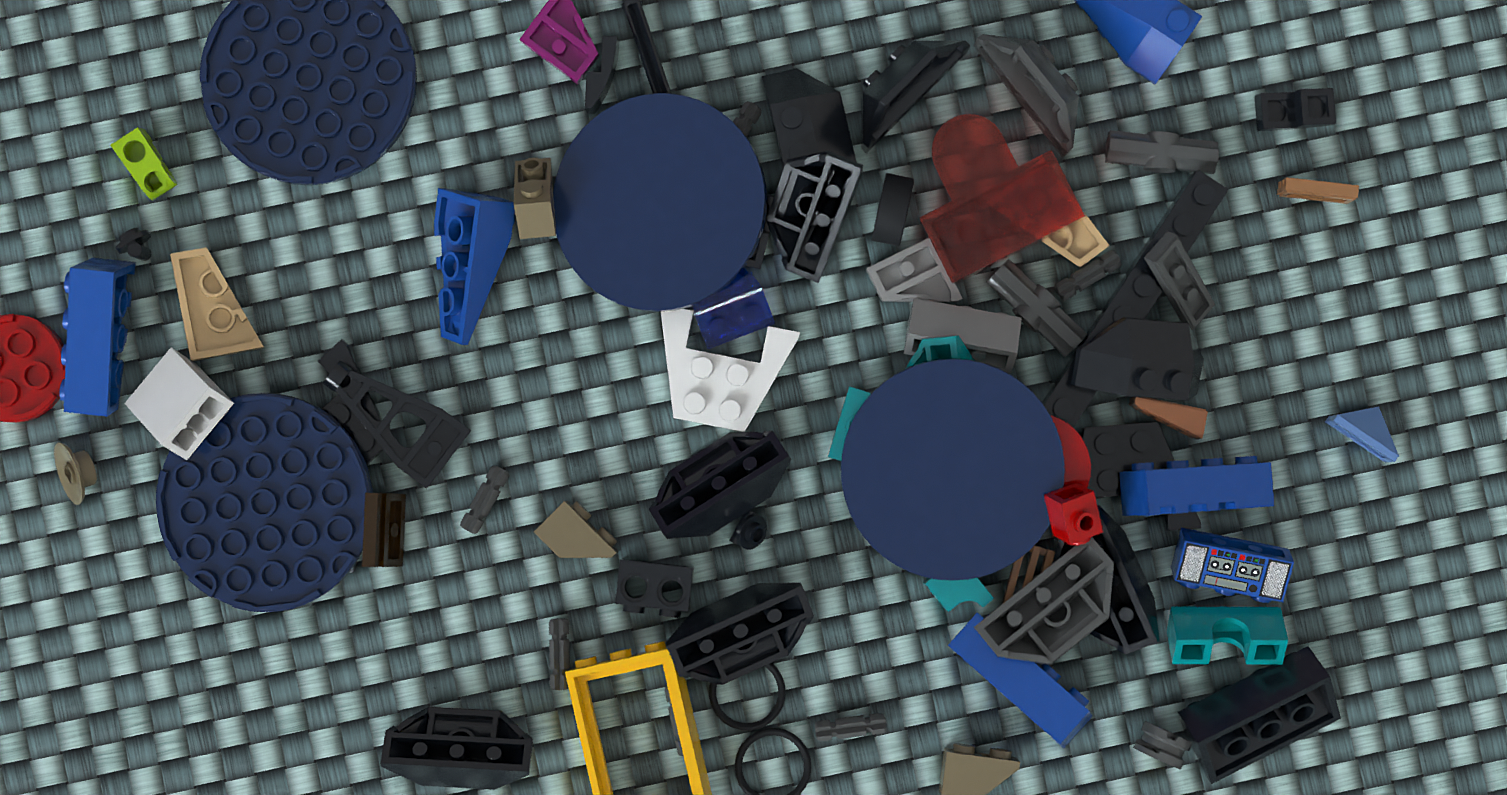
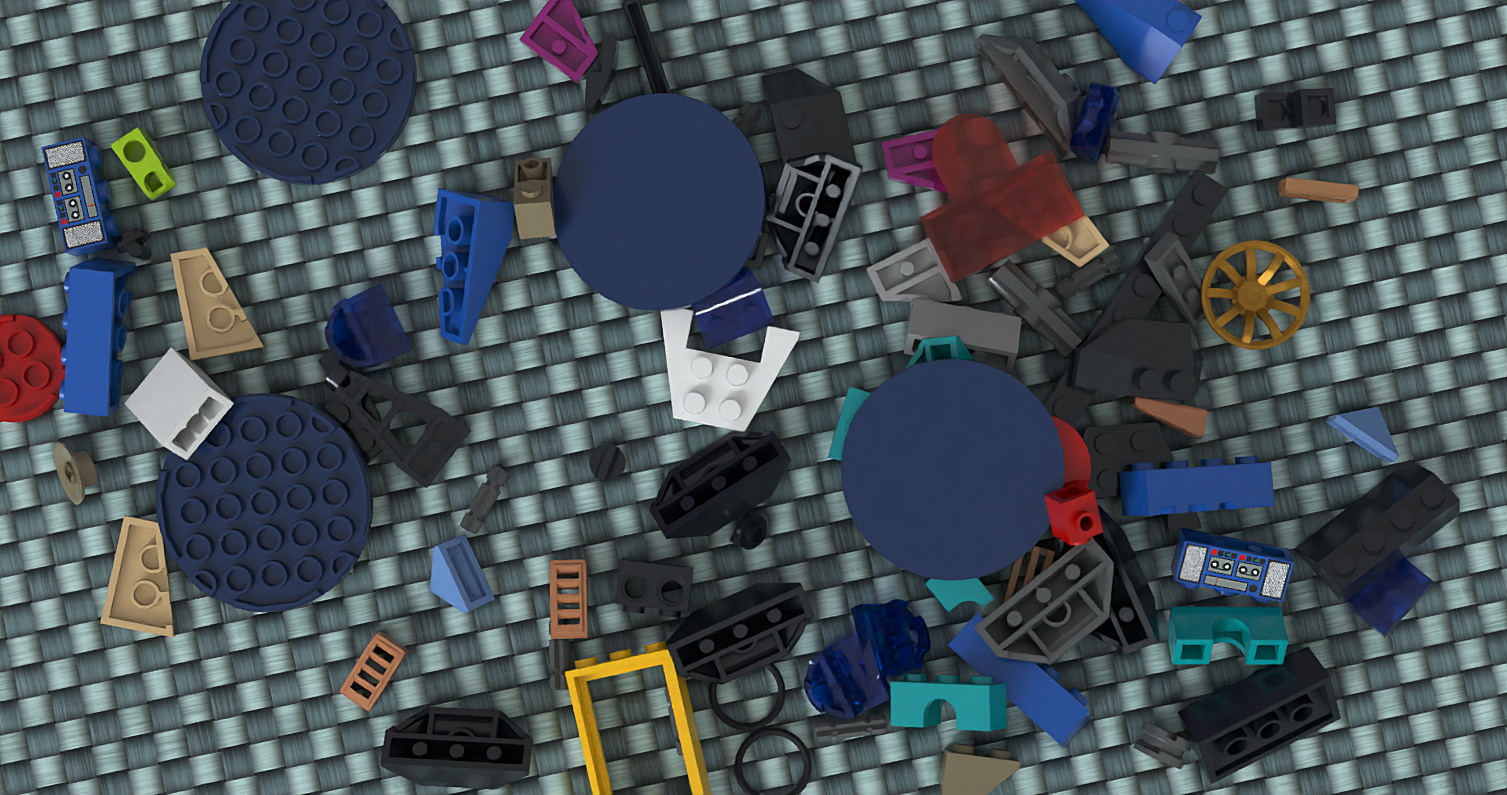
dark brown plate [362,493,406,567] -> none
dark tan slope [534,501,619,558] -> none
black wedge [861,41,971,154] -> none
black tyre [872,173,914,246] -> none
none -> brick [41,137,120,257]
none -> tan wing [100,515,175,638]
none -> clear blue slope [325,283,414,368]
none -> nougat slope [339,631,410,712]
none -> medium blue slope [430,534,495,614]
none -> nougat slope [550,559,588,639]
none -> black plate [589,443,626,482]
none -> clear blue slope [804,630,891,720]
none -> clear blue slope [851,599,931,679]
none -> magenta wing [880,126,967,197]
none -> teal arch [890,673,1007,731]
none -> clear blue slope [1069,82,1121,165]
none -> pearl gold wheel [1201,240,1310,350]
none -> black slope [1295,460,1460,604]
none -> clear blue slope [1347,558,1434,638]

